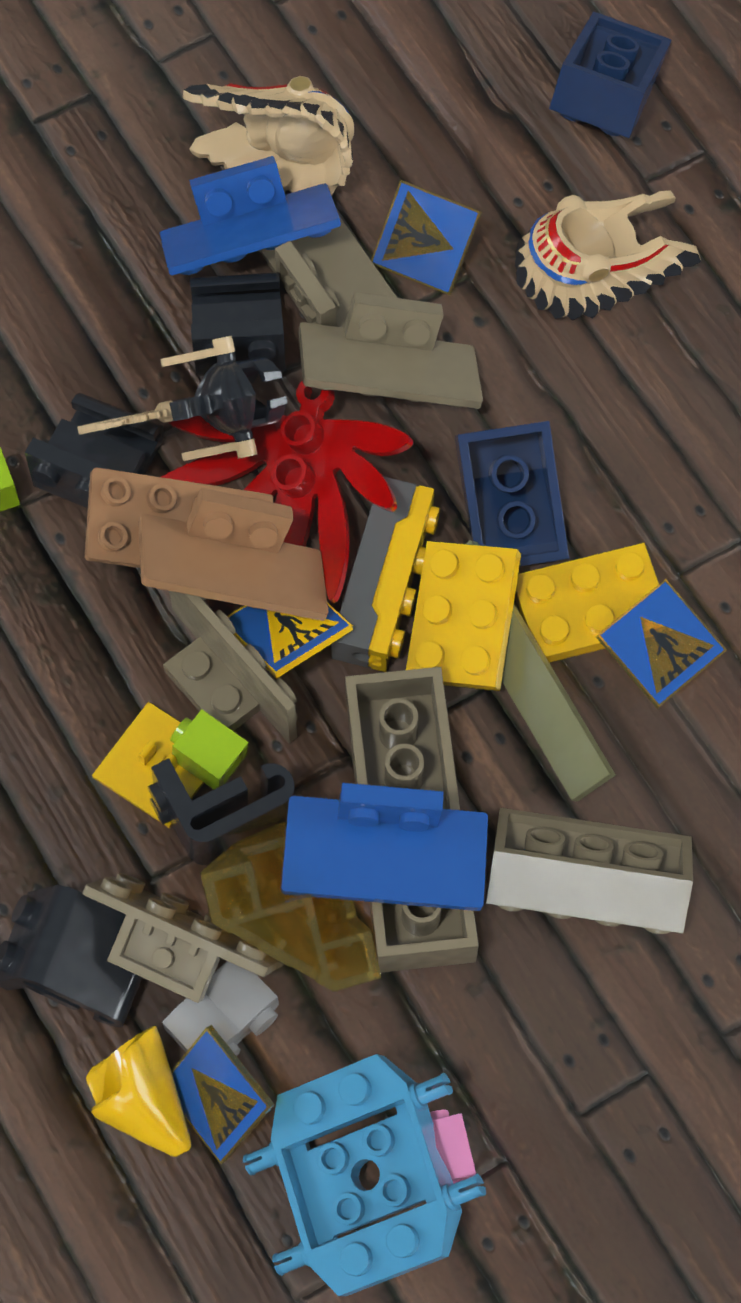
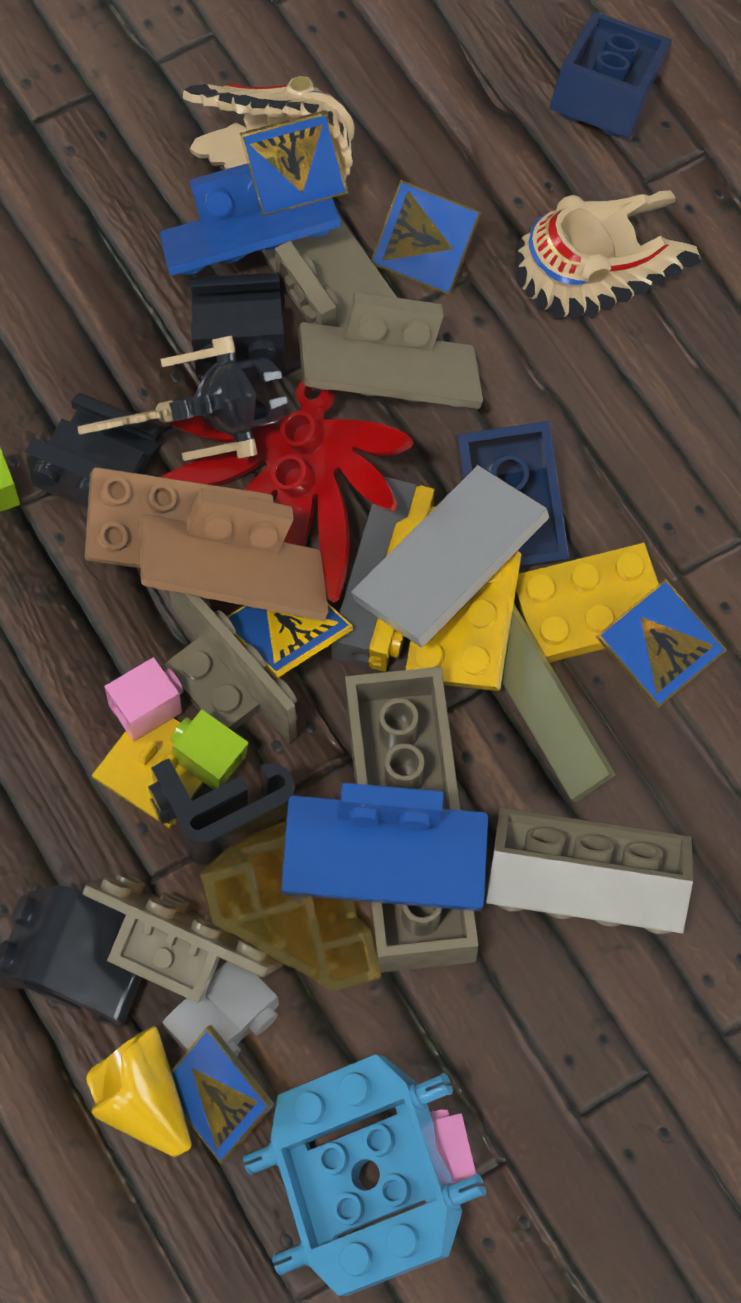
none -> bright pink brick [105,657,184,742]
none -> piece [240,110,348,216]
none -> light grey tile [351,465,549,648]

